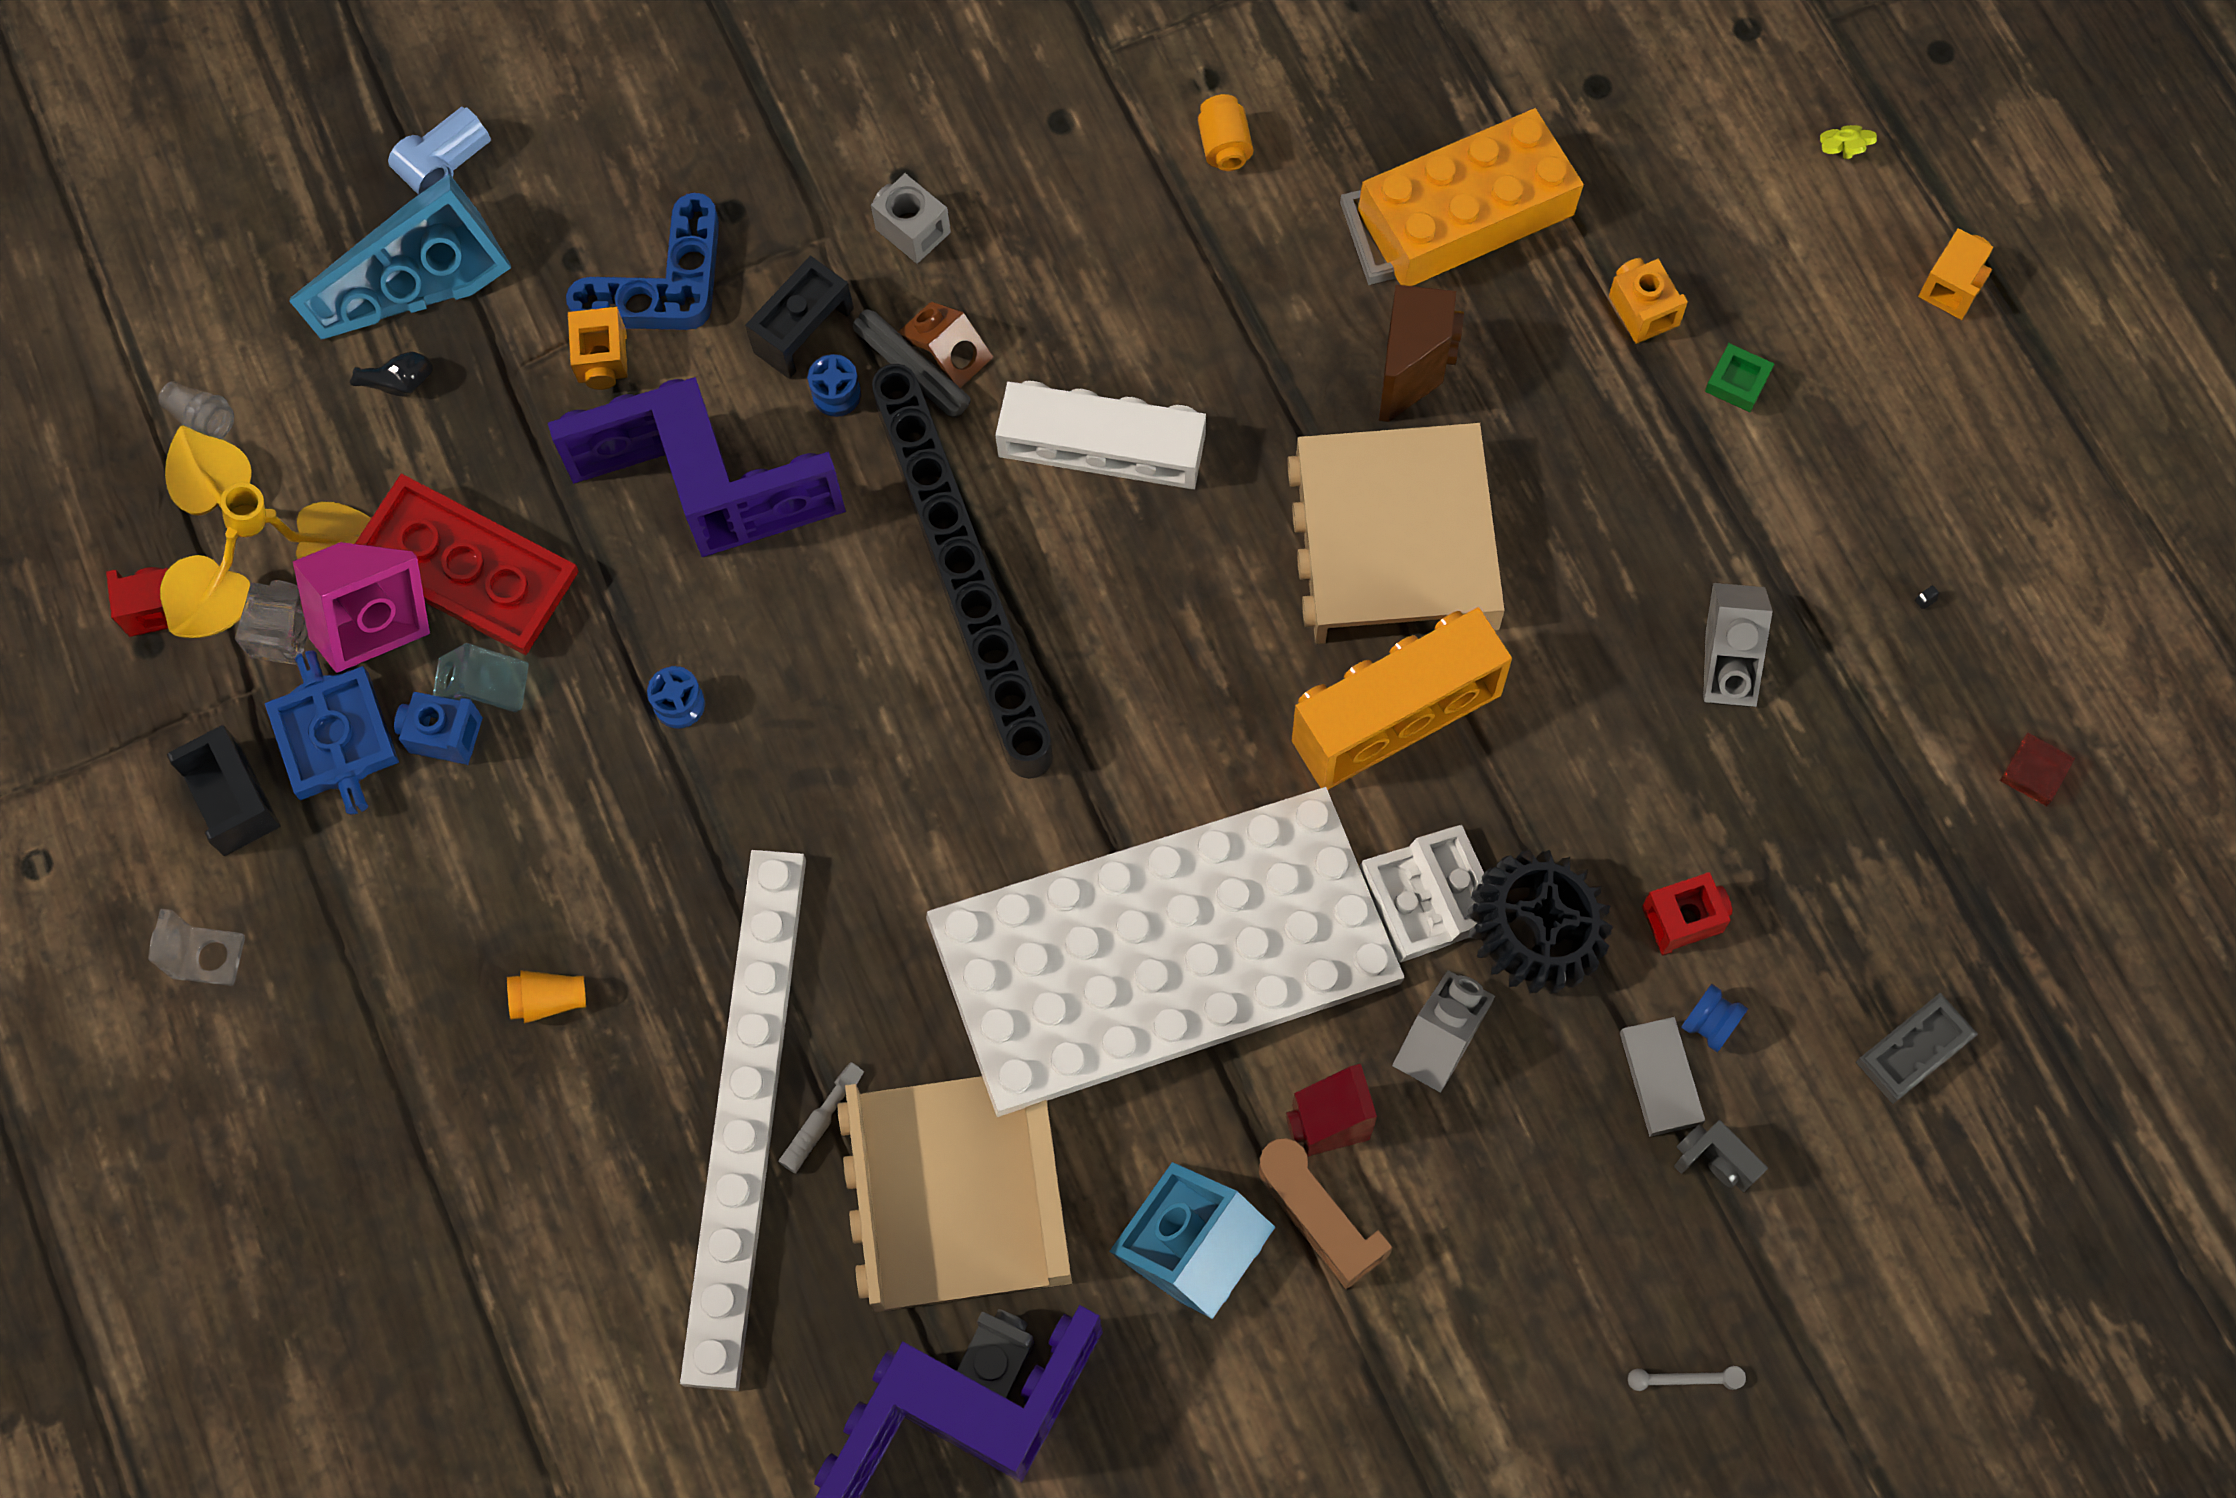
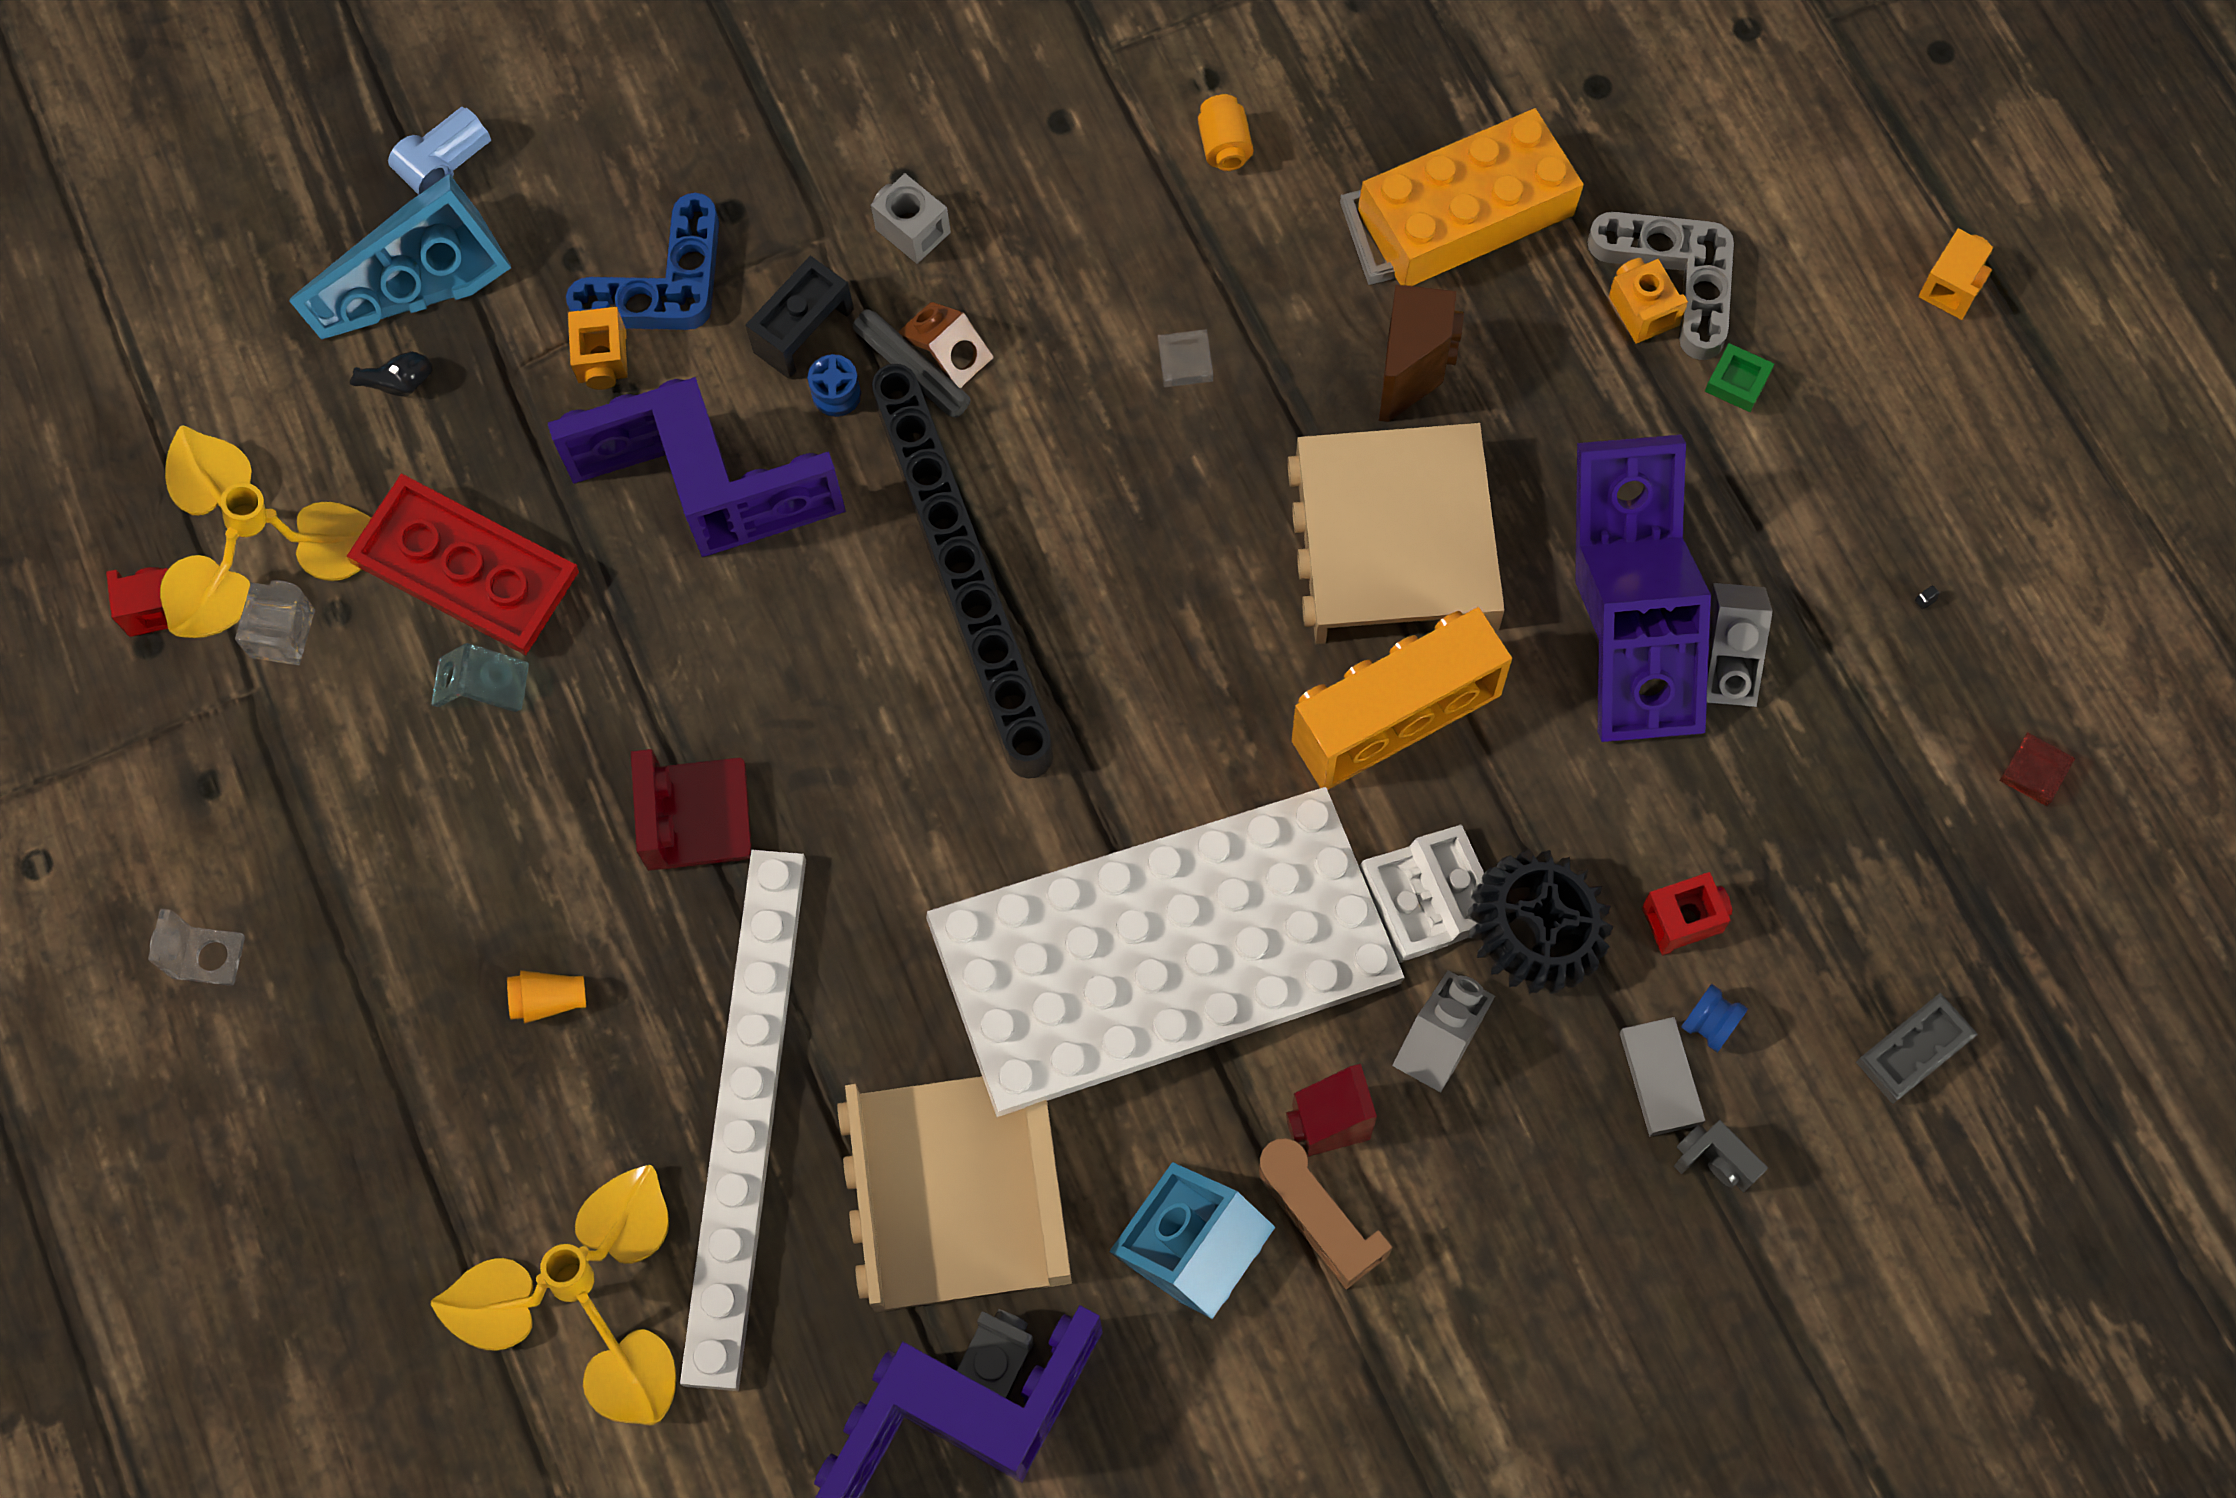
clear cone [159,381,234,439] -> none
black panel [167,725,281,856] -> none
blue plate [265,651,399,815] -> none
dark pink slope [293,542,430,673] -> none
blue brick [394,692,483,765] -> none
blue wheel [647,666,705,729] -> none
light grey piece [778,1062,864,1174] -> none
white brick [995,381,1206,490] -> none
light grey hinge [1628,1366,1746,1391] -> none
neon yellow plant [1820,125,1877,159] -> none
none -> yellow plant [431,1165,676,1425]
none -> dark red bracket [631,749,752,871]
none -> clear tile [1158,329,1213,387]
none -> dark purple bracket [1575,434,1711,742]
none -> light grey beam [1587,212,1734,360]

